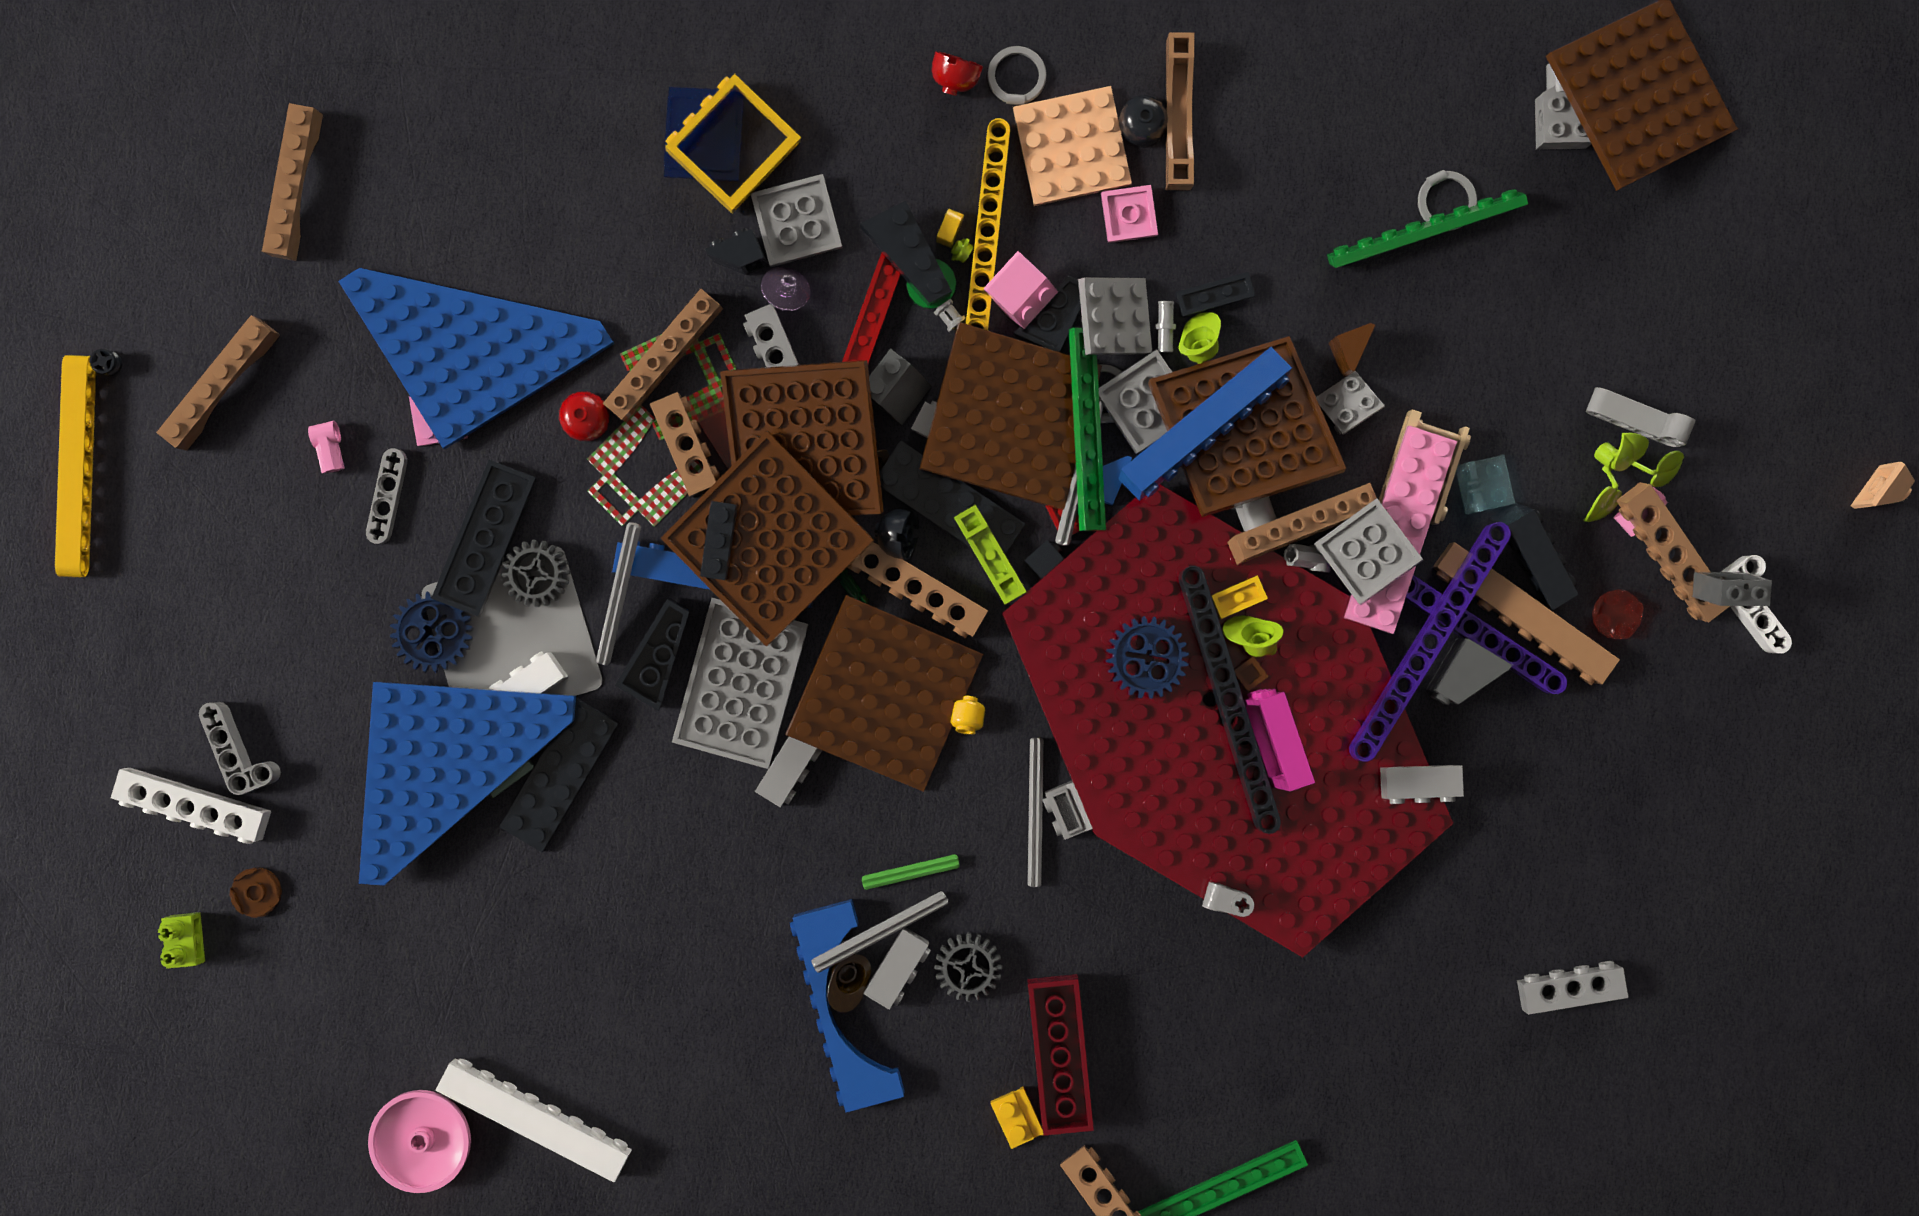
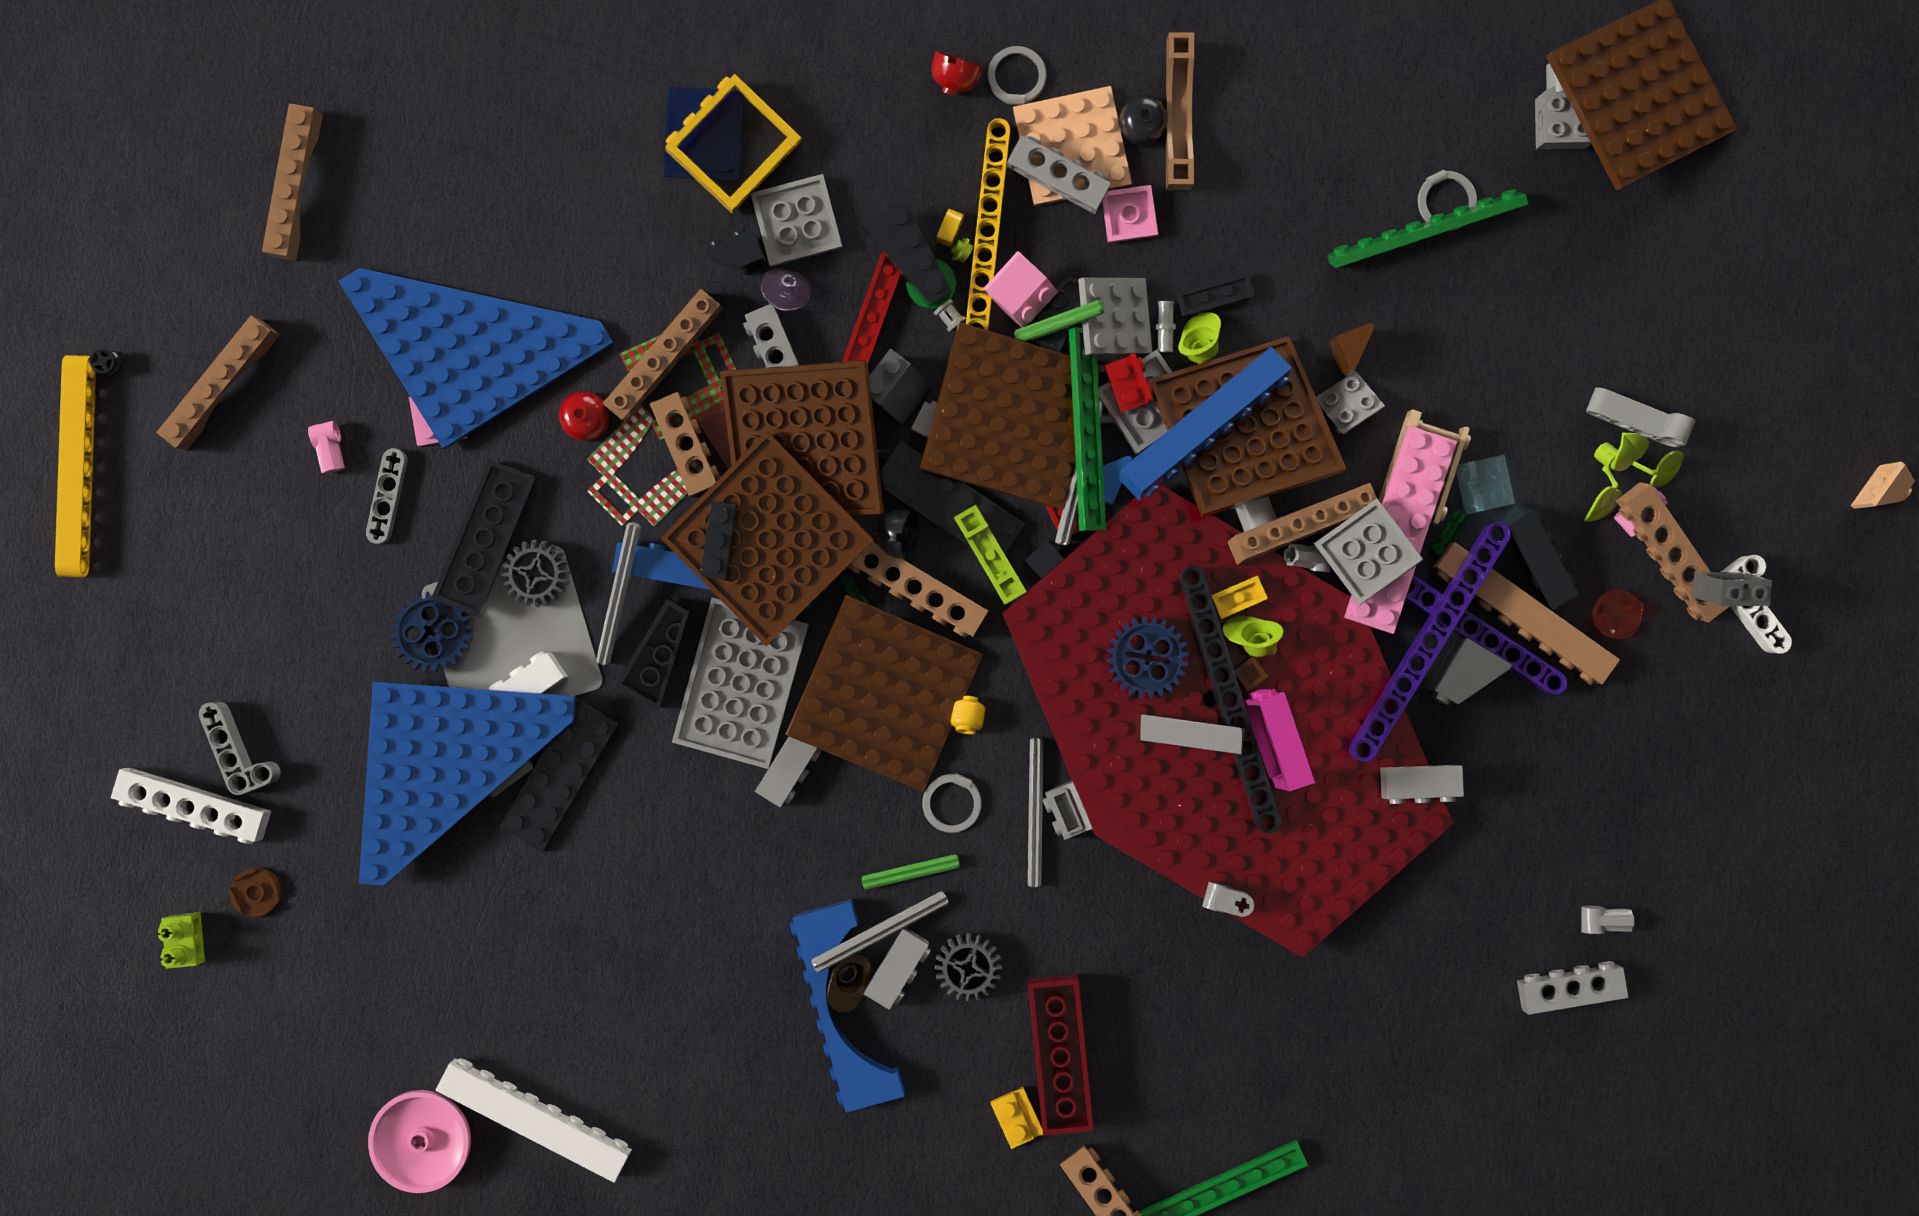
none -> light grey piece [922,773,982,833]
none -> light grey brick [1007,135,1111,214]
none -> bright green axle [1014,300,1105,342]
none -> red bracket [1104,353,1154,414]
none -> light grey slope [1140,715,1245,754]
none -> dark green axle [1430,510,1467,556]
none -> light grey piece [1581,906,1634,934]

